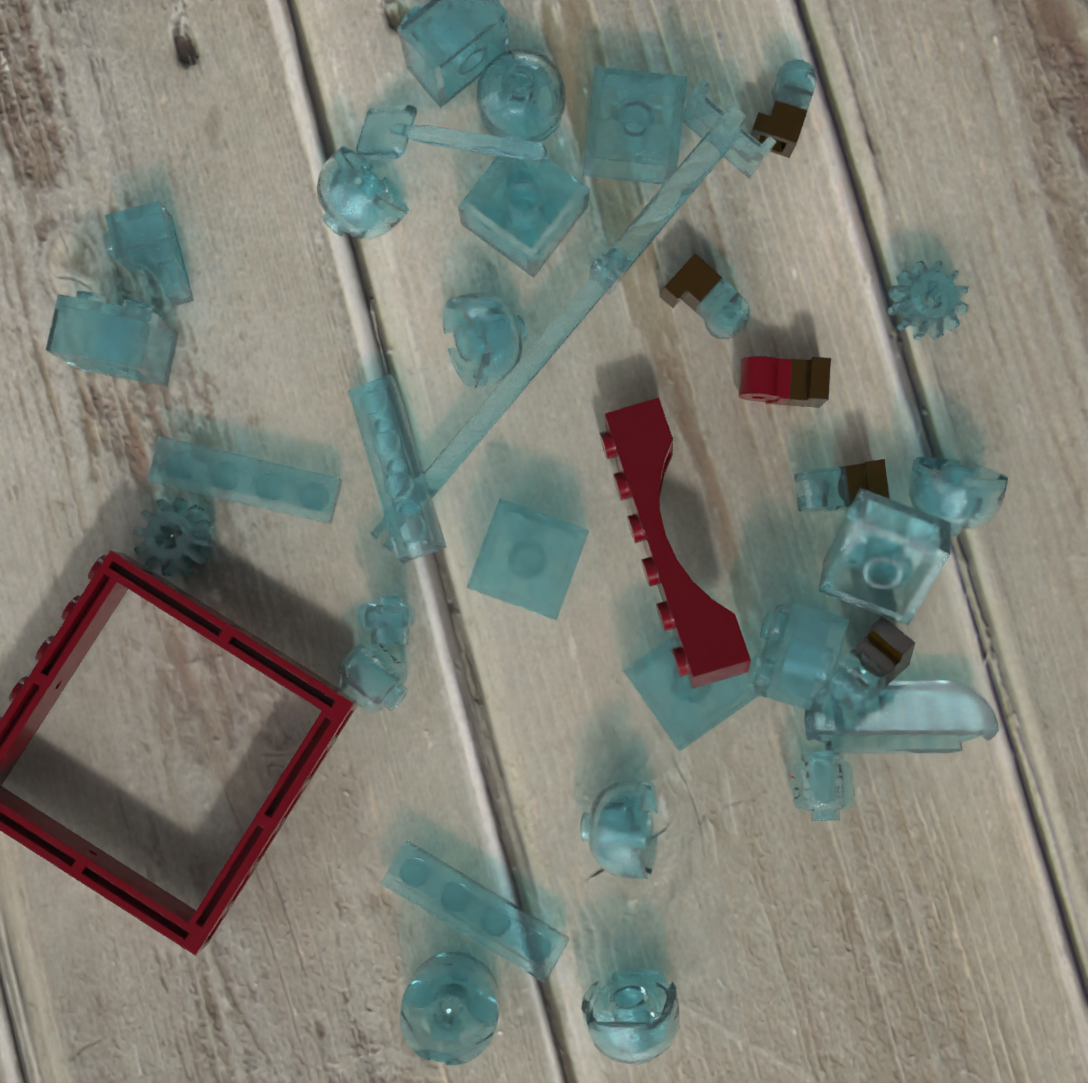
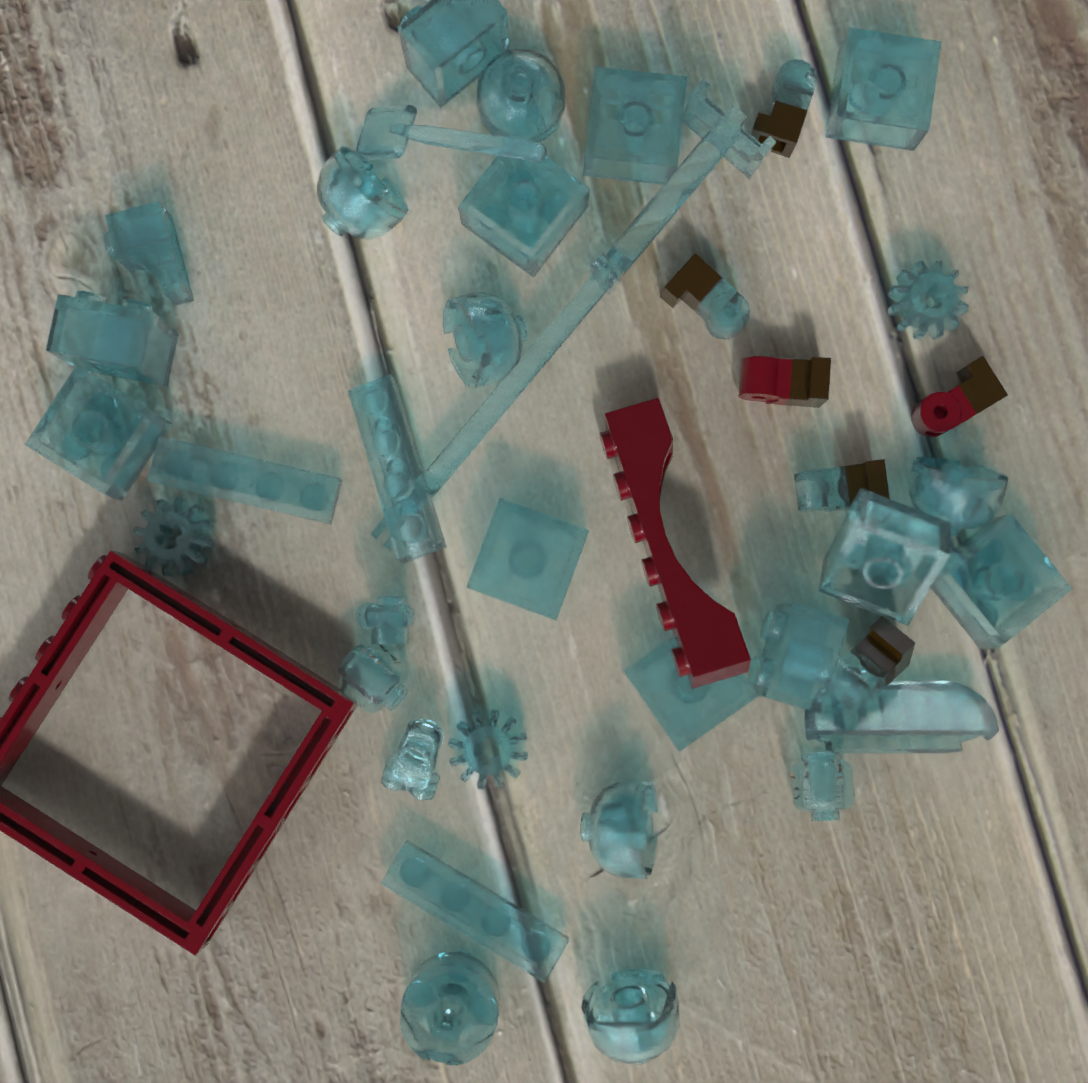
none -> clear light blue brick [24,364,173,501]
none -> clear light blue plate [381,719,444,800]
none -> clear light blue gear [448,708,528,790]
none -> clear light blue brick [825,27,942,151]
none -> leg [911,356,1008,437]
none -> clear light blue brick [921,513,1073,649]

